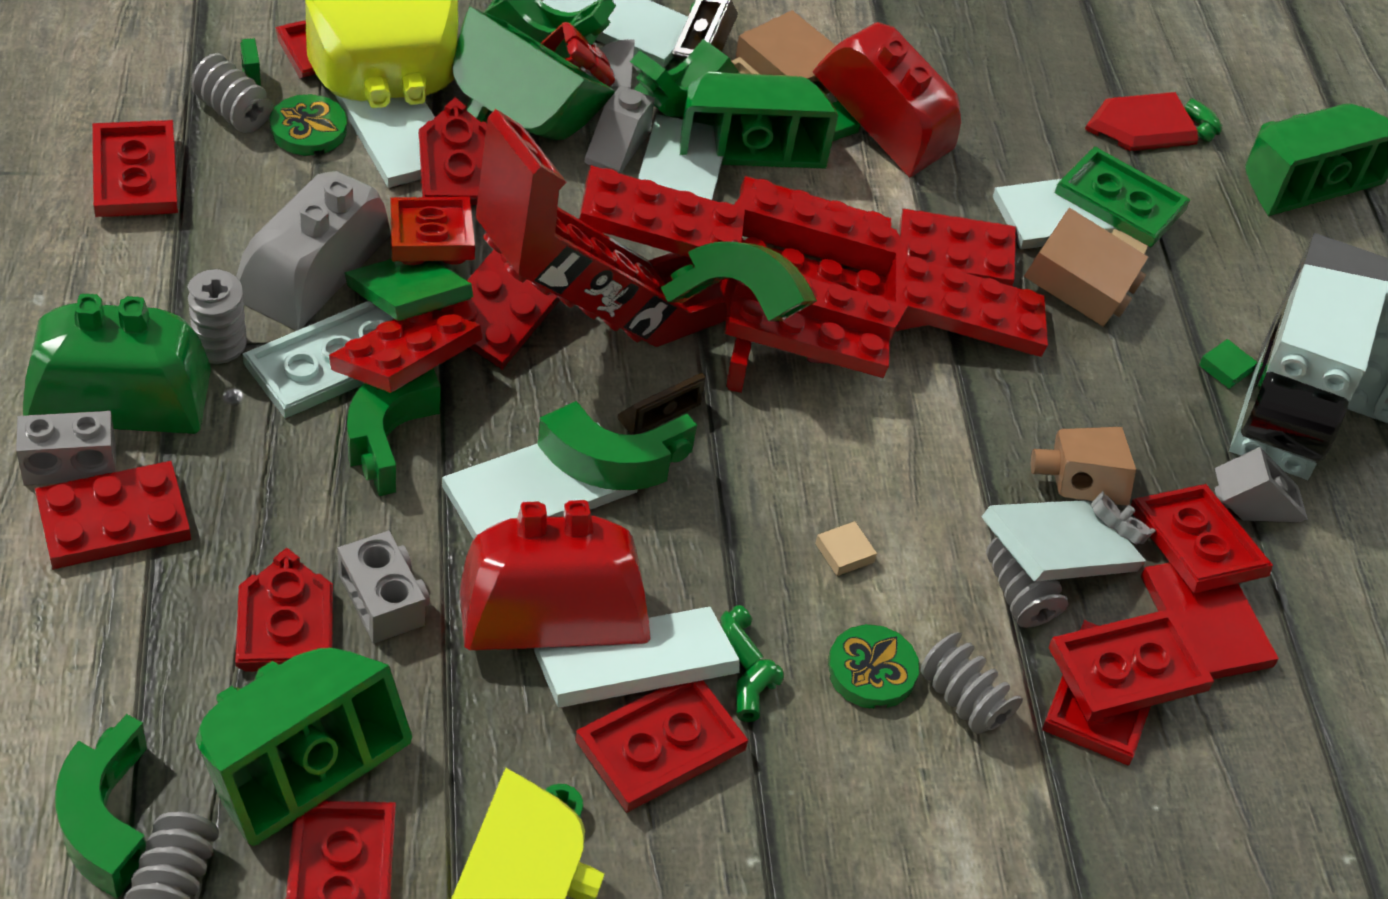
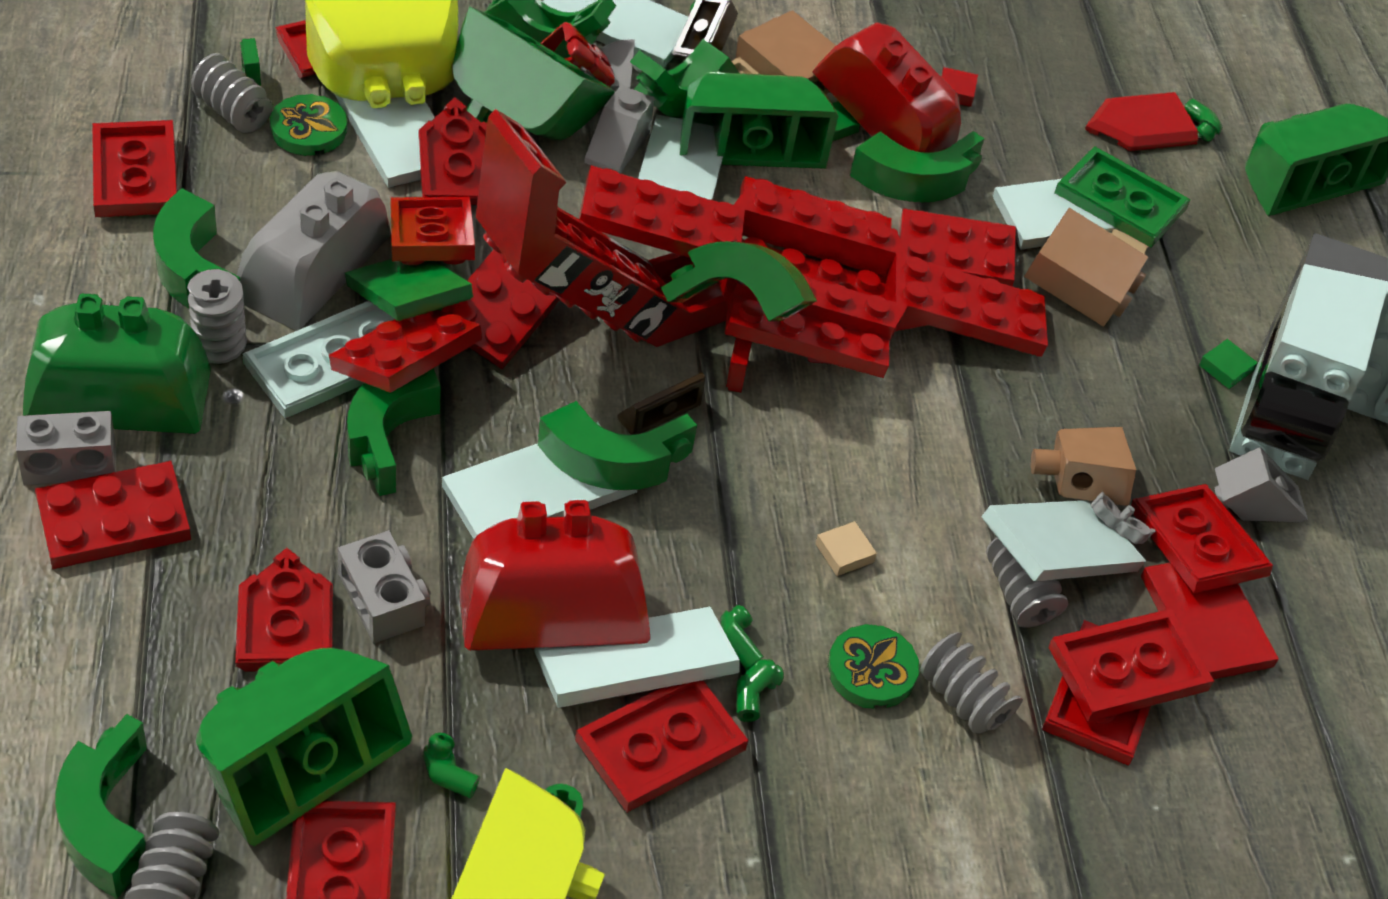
none -> green arch [153,188,241,308]
none -> green arm [423,732,480,799]
none -> green arch [850,131,985,202]
none -> red tile [941,67,978,107]

